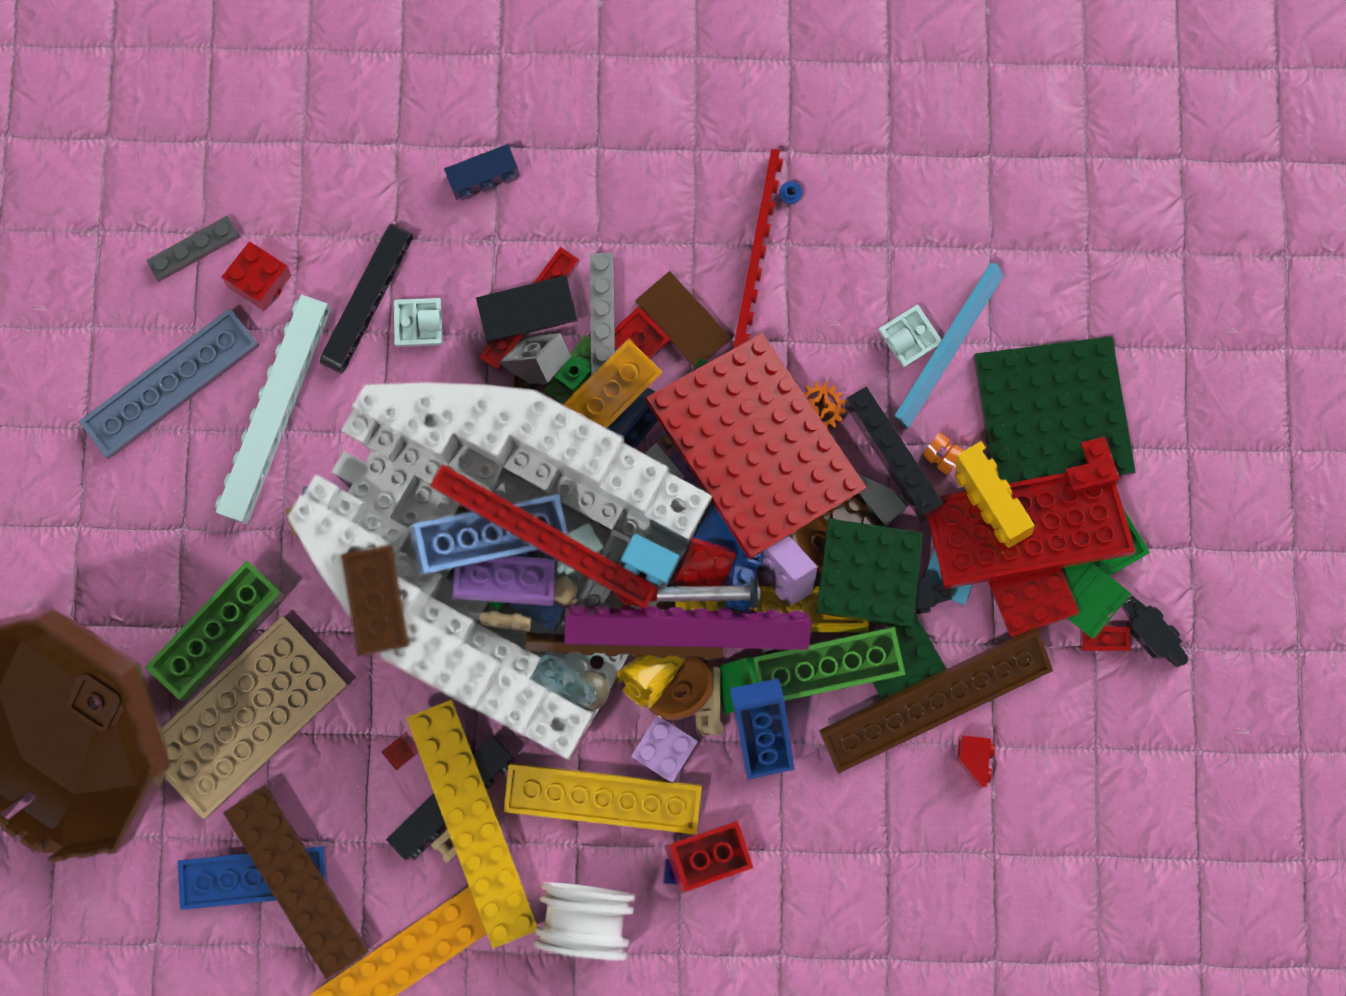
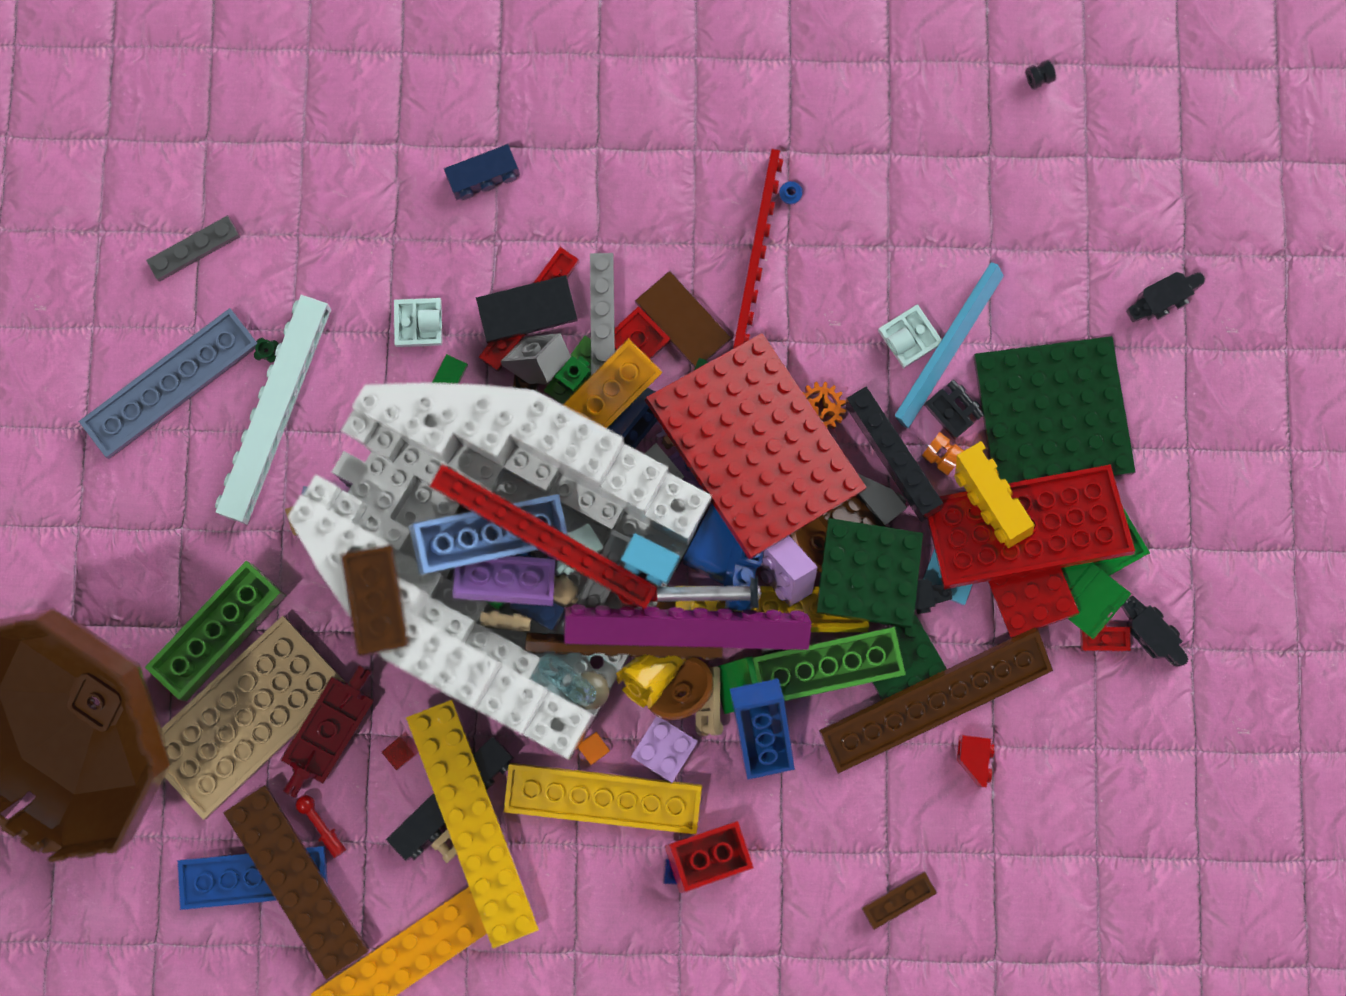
red brick [221,241,292,311] -> none
black beam [320,223,413,374] -> none
white wheel [533,882,635,960] -> none
red plate [673,537,737,587] -> none
red plate [1065,437,1120,494] -> none
none -> dark green plate [253,338,279,363]
none -> dark red plate [281,664,374,798]
none -> red pin [296,795,347,858]
none -> green tile [432,354,468,384]
none -> orange tile [578,732,610,765]
none -> reddish brown plate [861,871,937,930]
none -> black plate [924,379,984,440]
none -> black wheel [1025,60,1056,89]
none -> black hinge [1126,272,1205,322]

